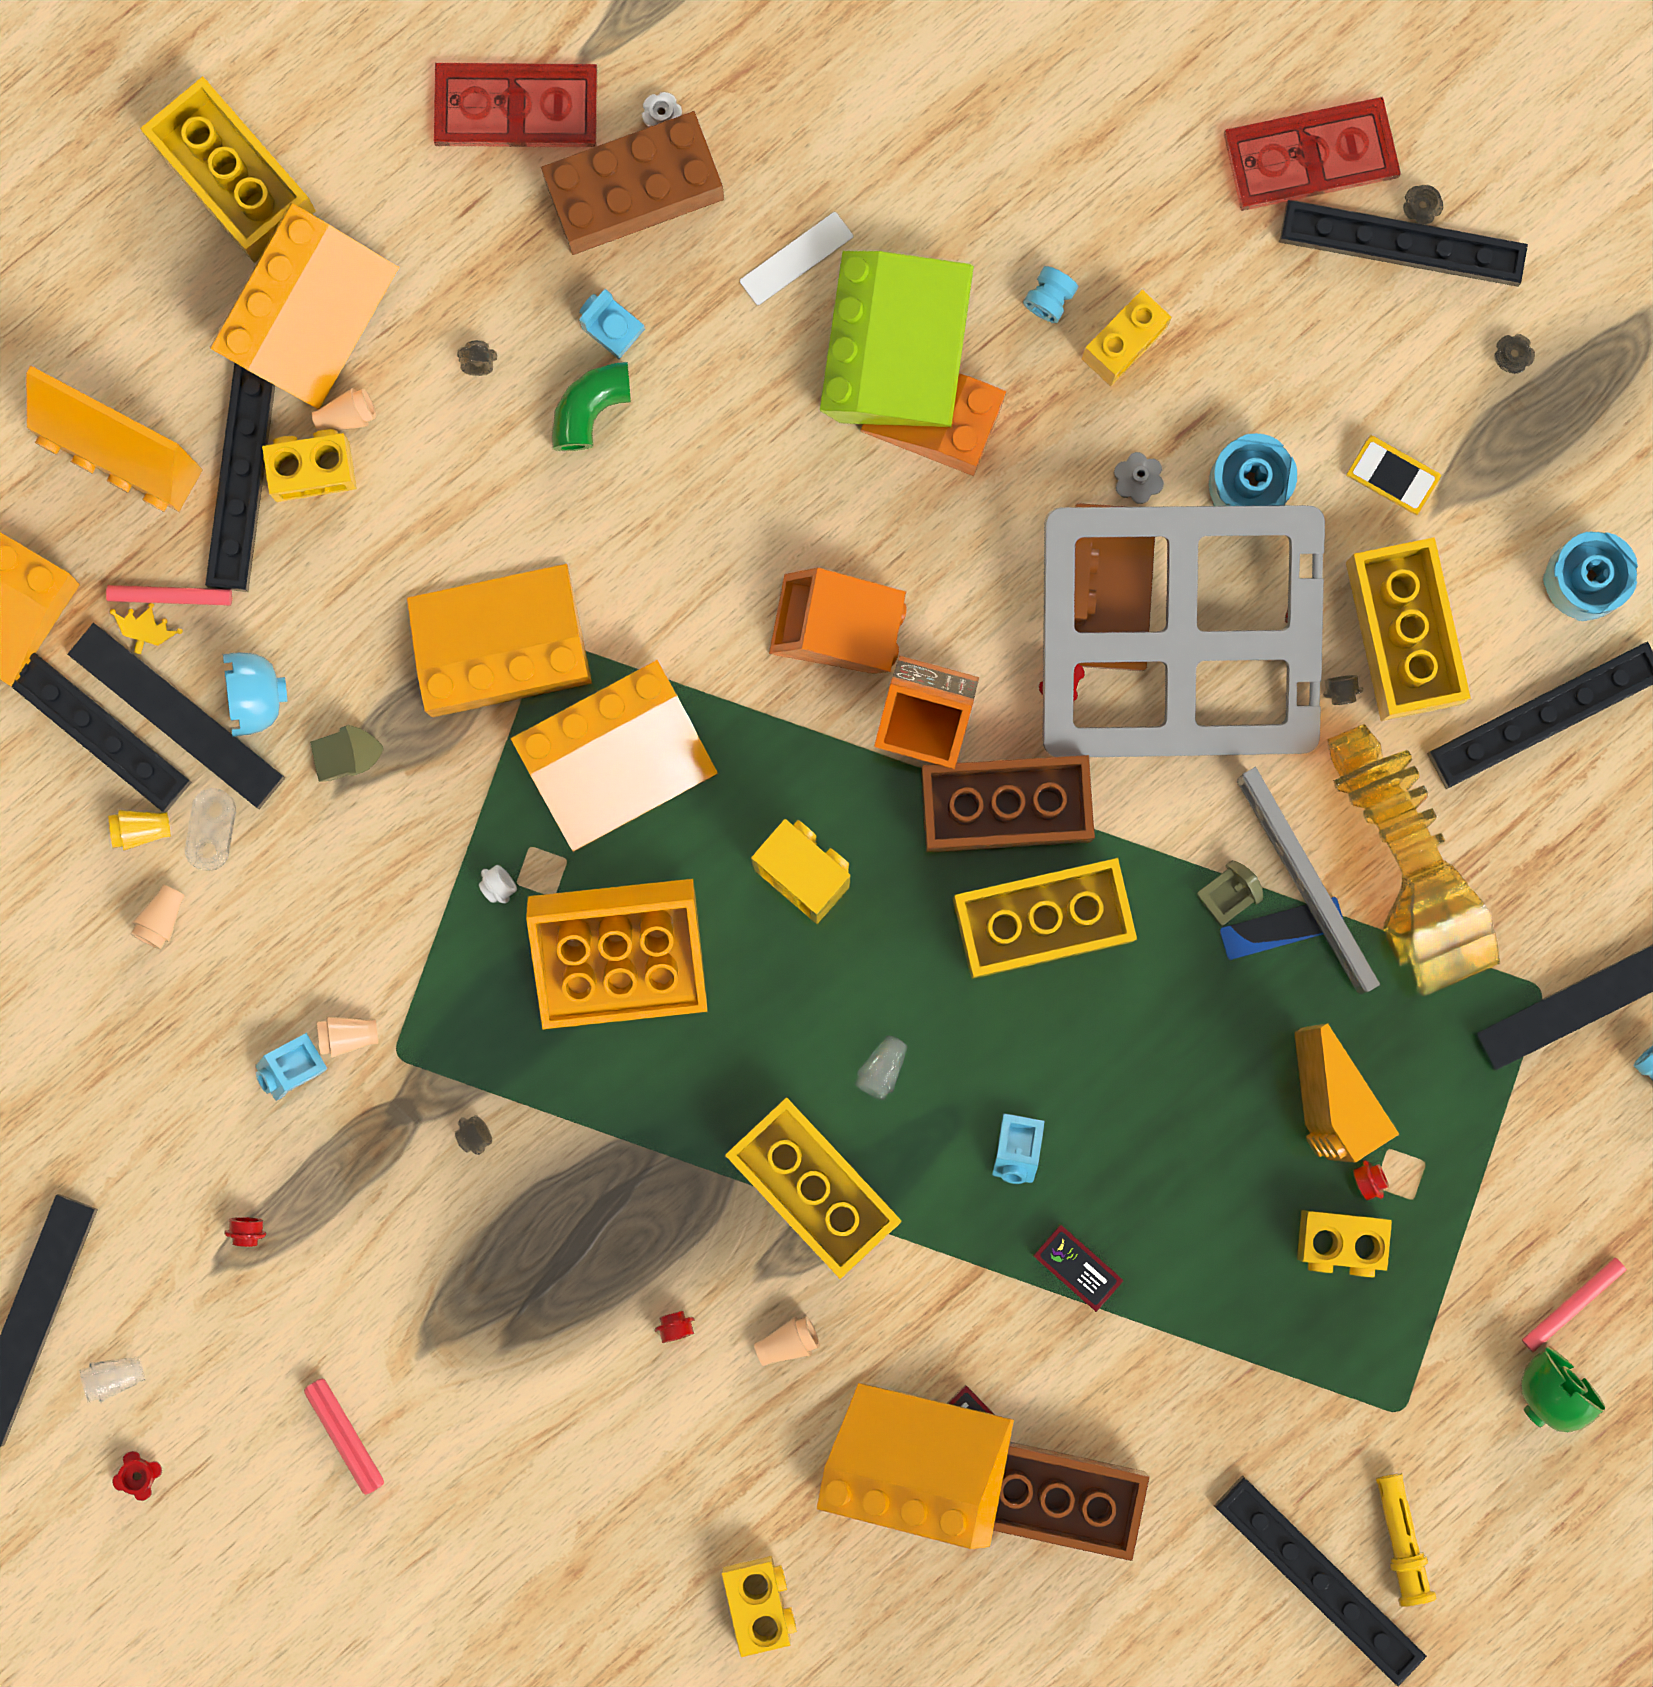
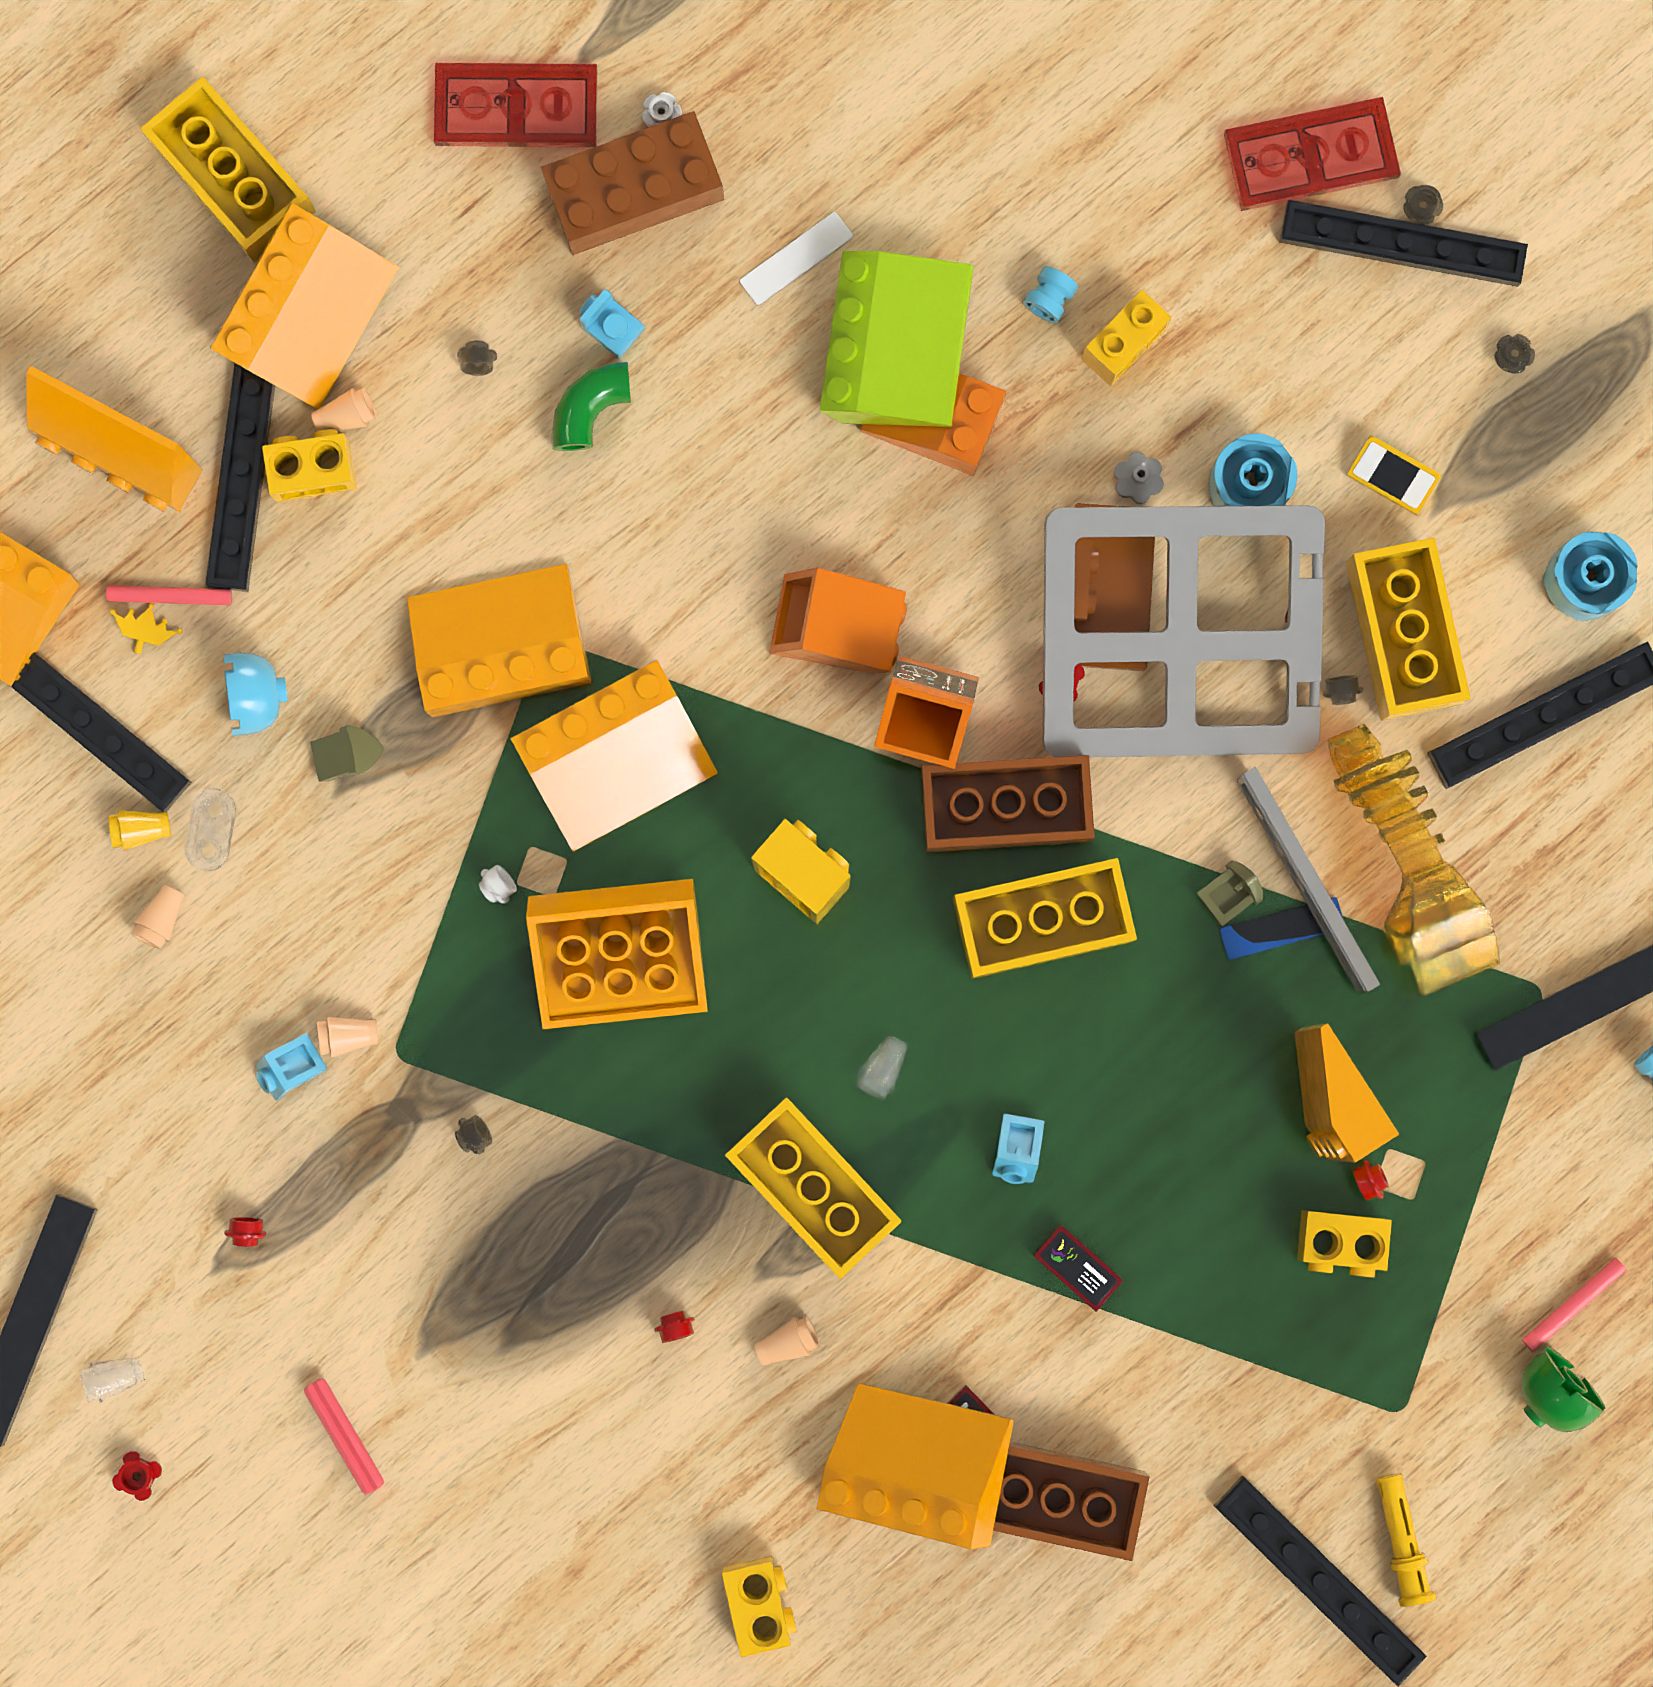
black tile [67,623,285,810] -> none

